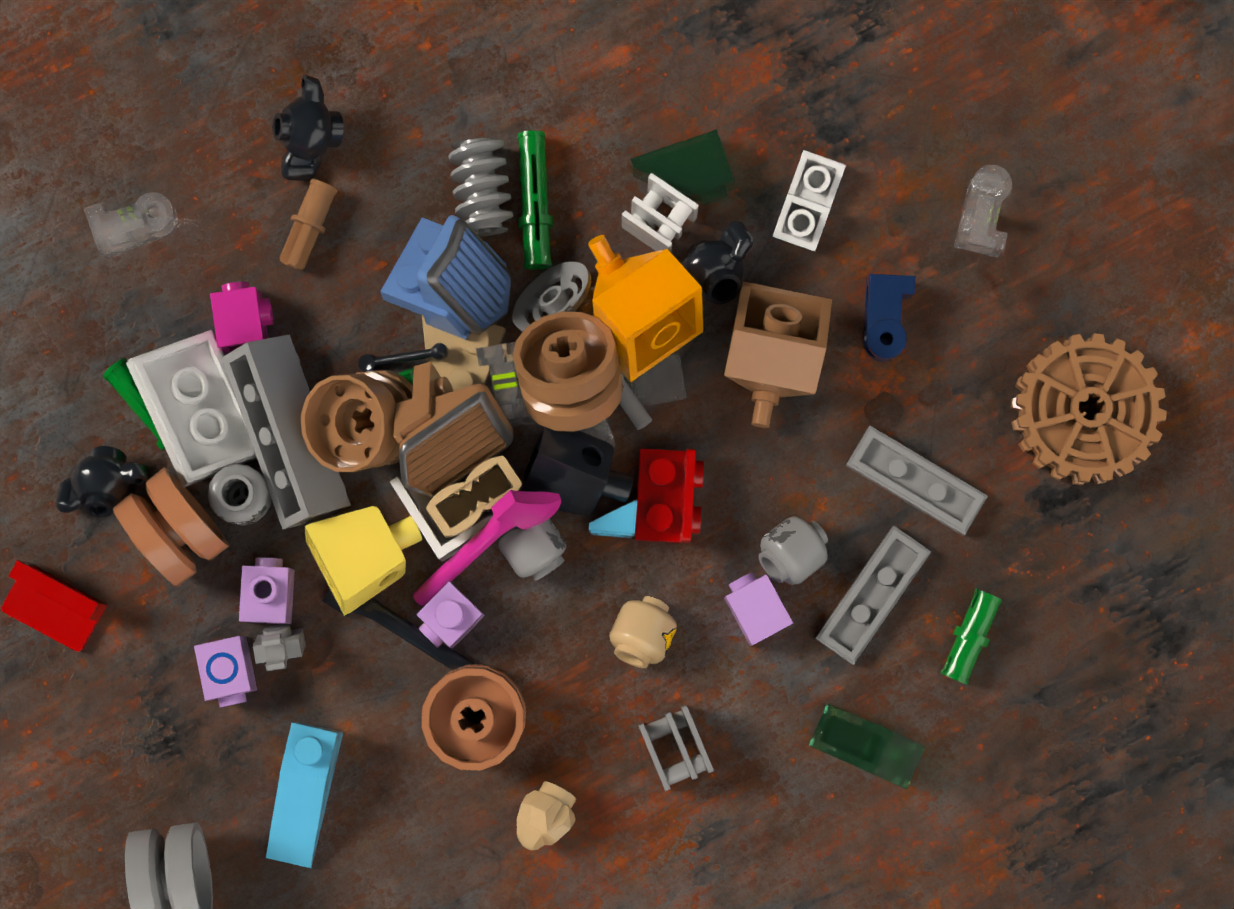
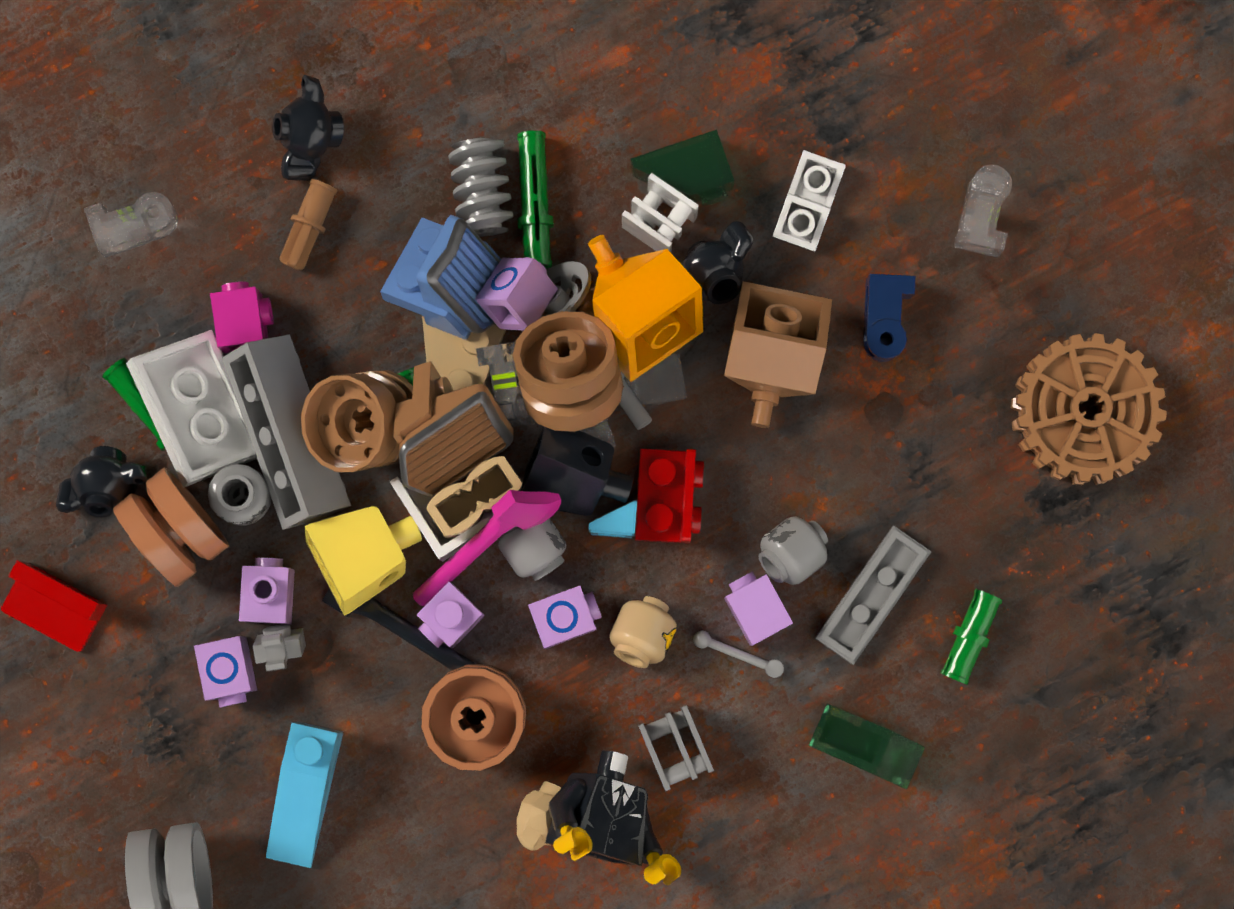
black hinge [358,343,449,372] -> none
light grey tile [845,426,988,536] -> none
none -> lavender brick [475,257,558,330]
none -> lavender brick [528,586,602,649]
none -> black torso [545,750,681,885]
none -> light grey hinge [693,630,784,678]

